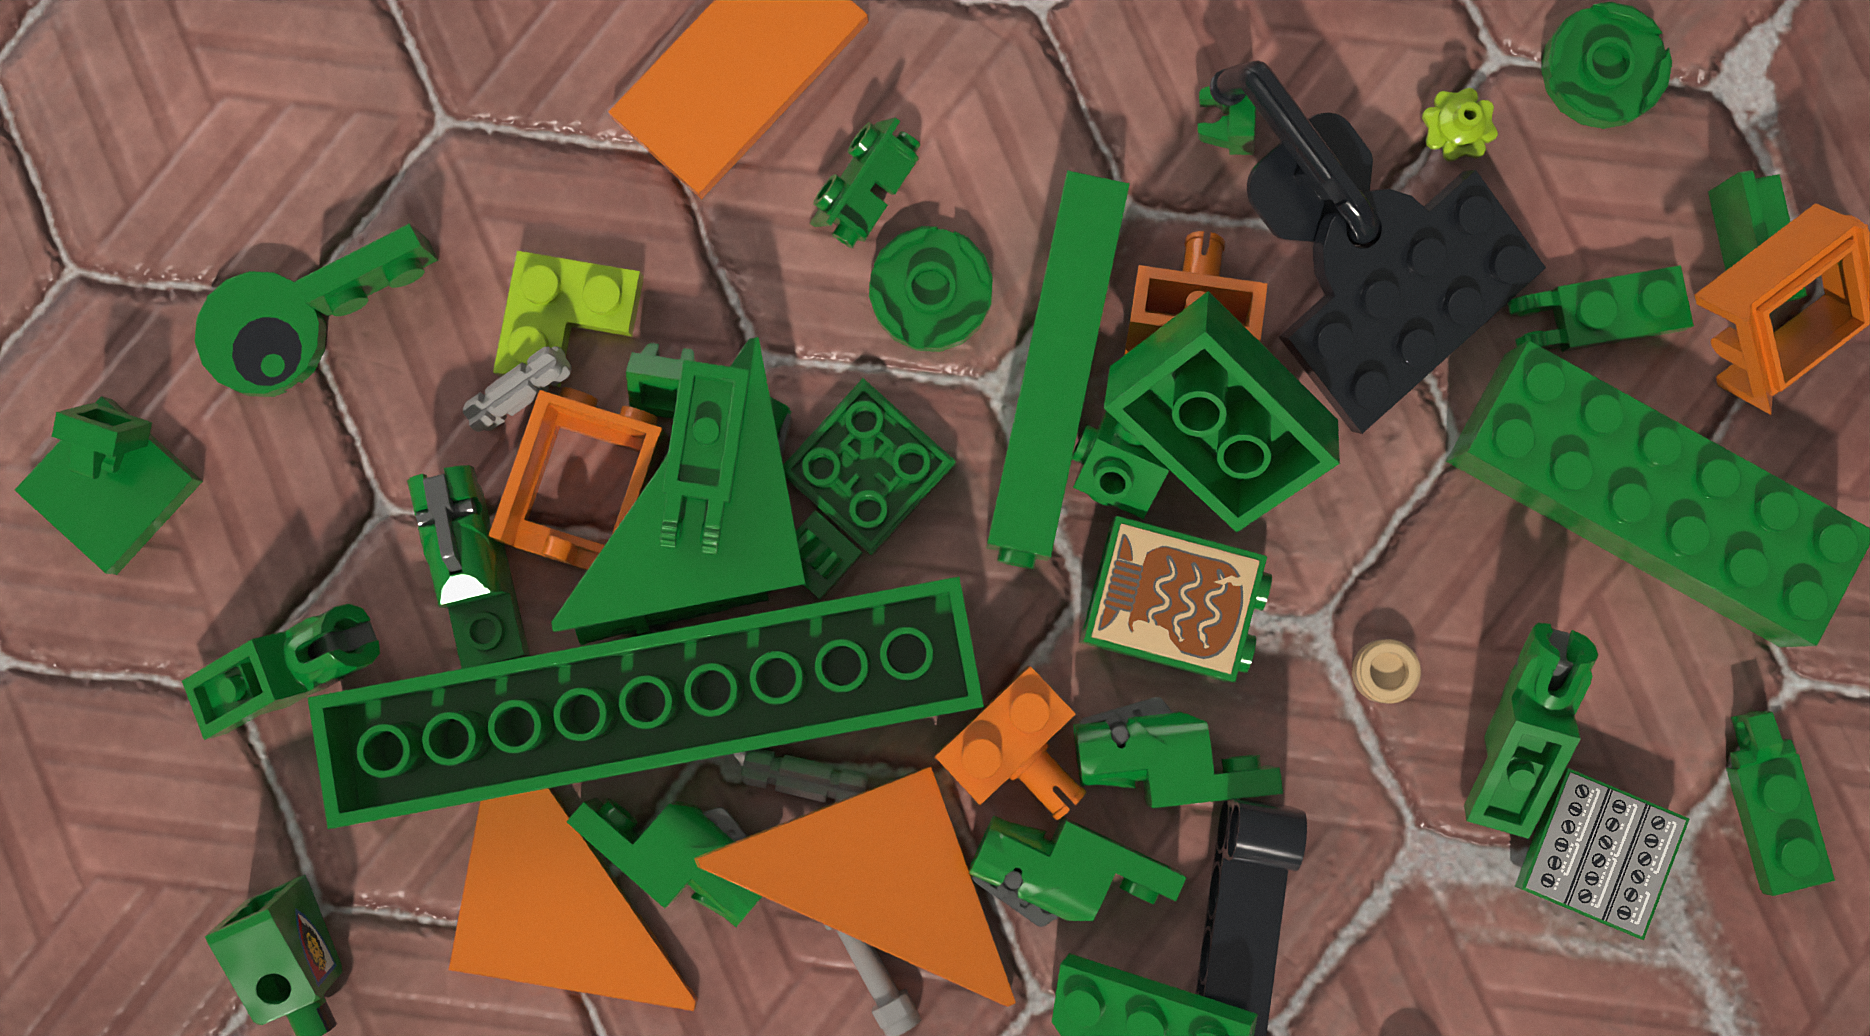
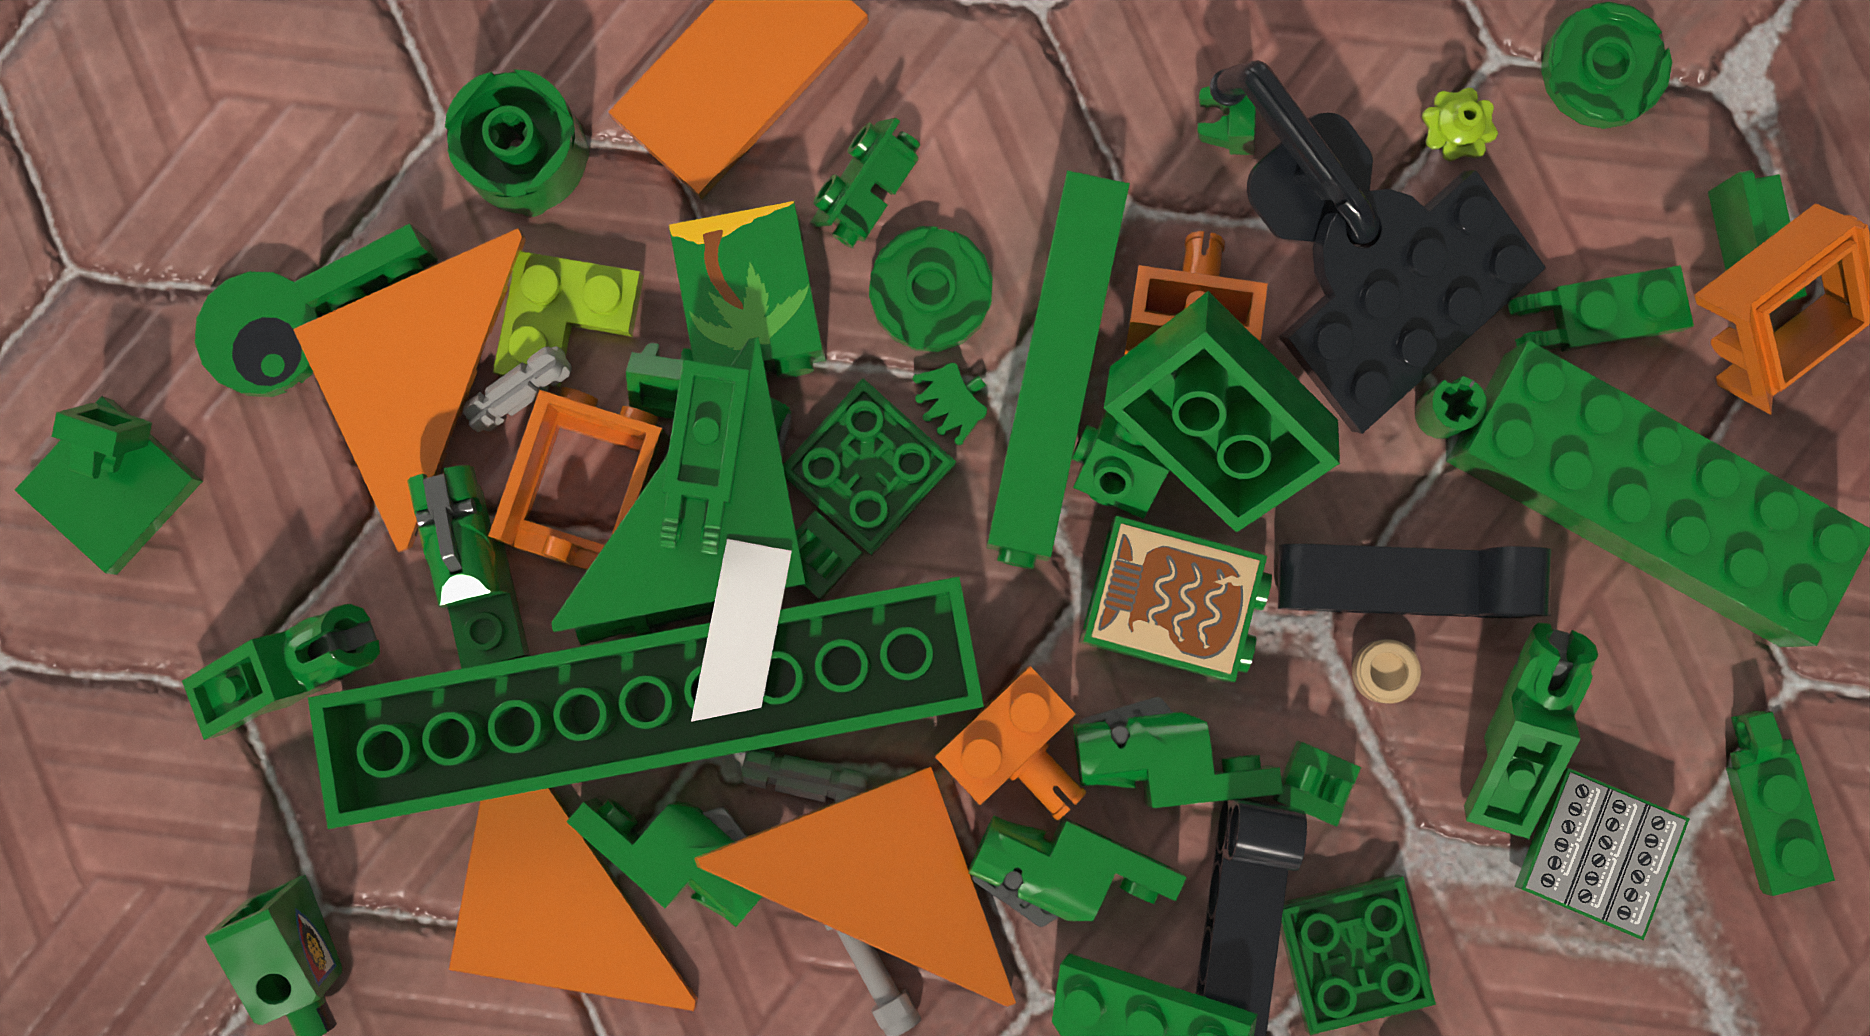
none -> orange tile [293,228,526,552]
none -> green brick [445,69,590,217]
none -> green panel [669,201,826,378]
none -> white sticker [691,539,792,722]
none -> green piece [912,363,988,446]
none -> green tile [1273,741,1361,827]
none -> black beam [1278,544,1551,619]
none -> green tile [1280,874,1436,1035]
none -> green piece [1415,376,1487,439]

